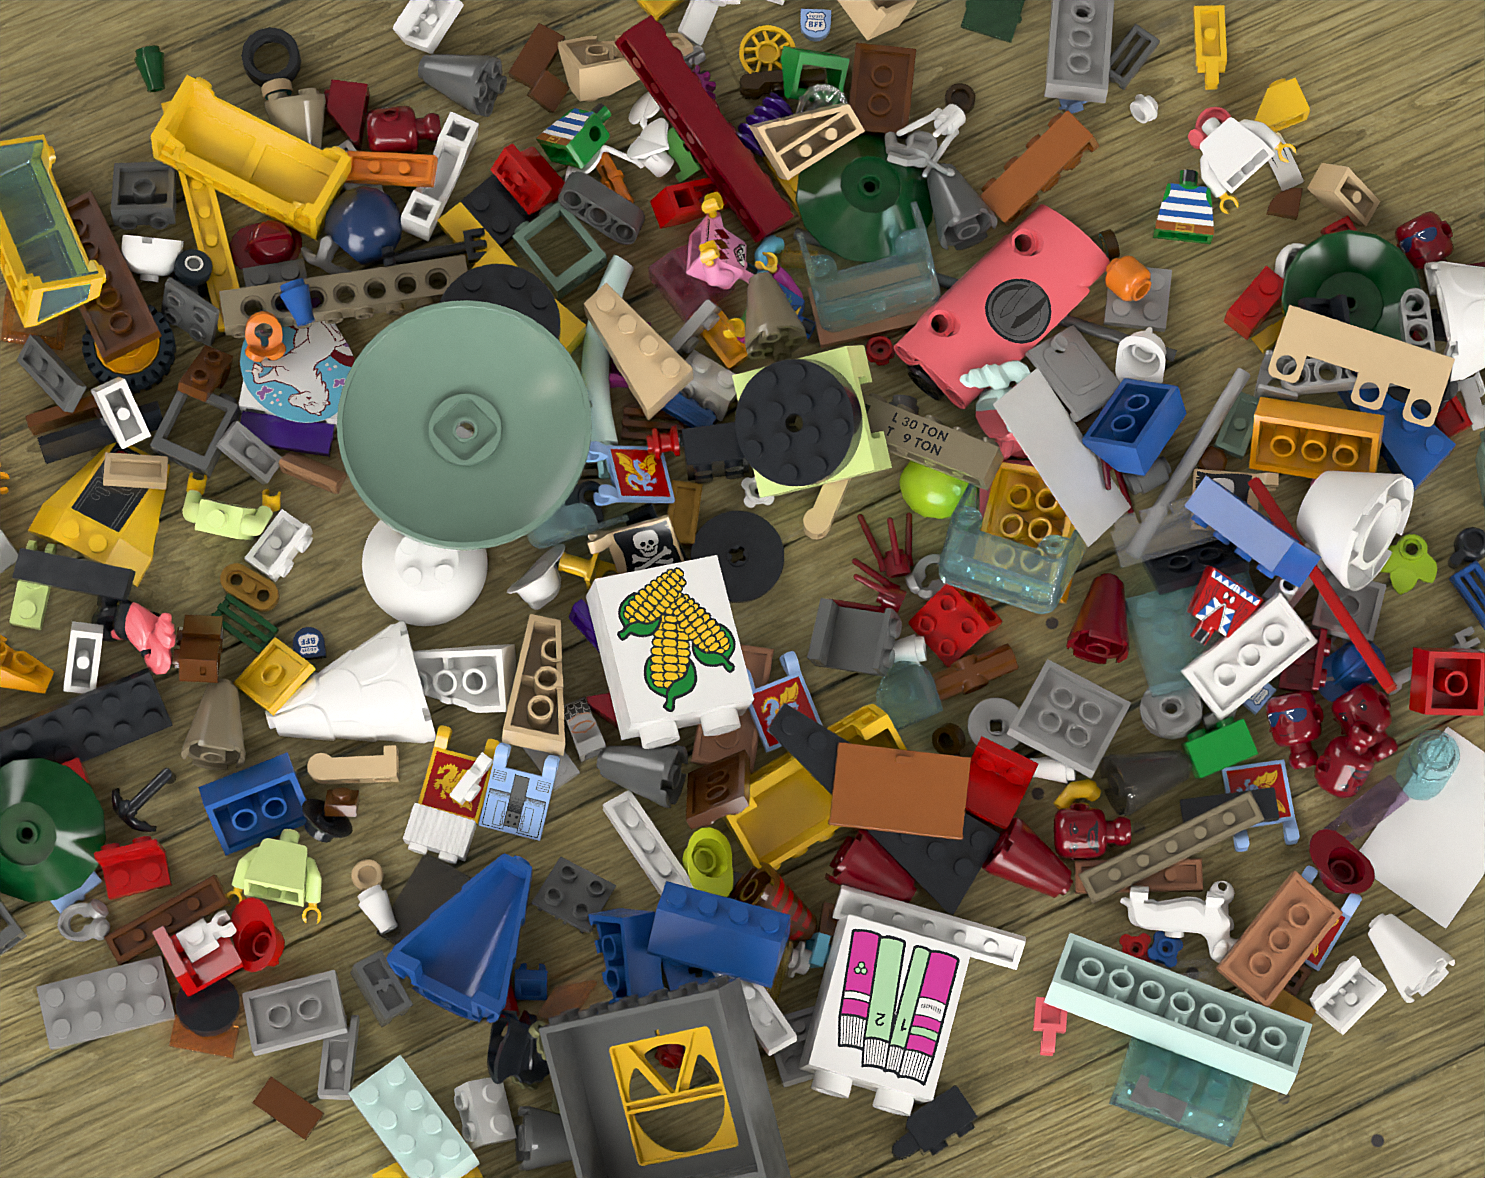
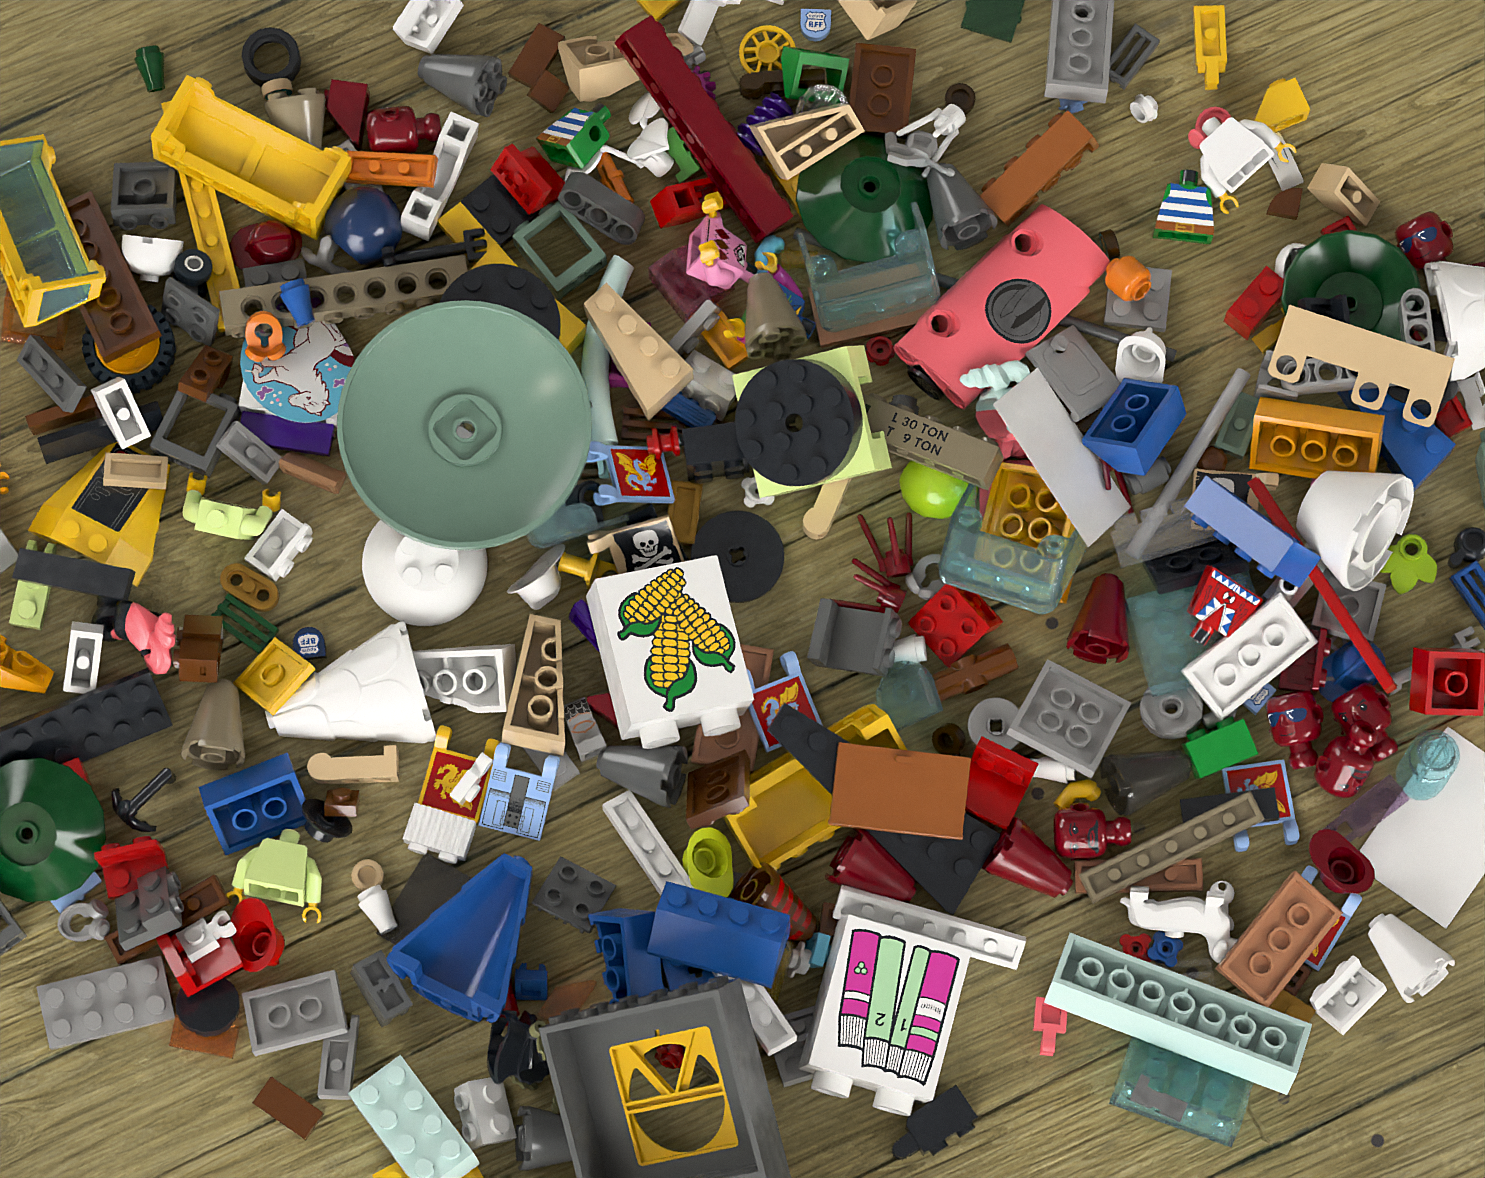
none -> dark grey plate [115,866,184,951]

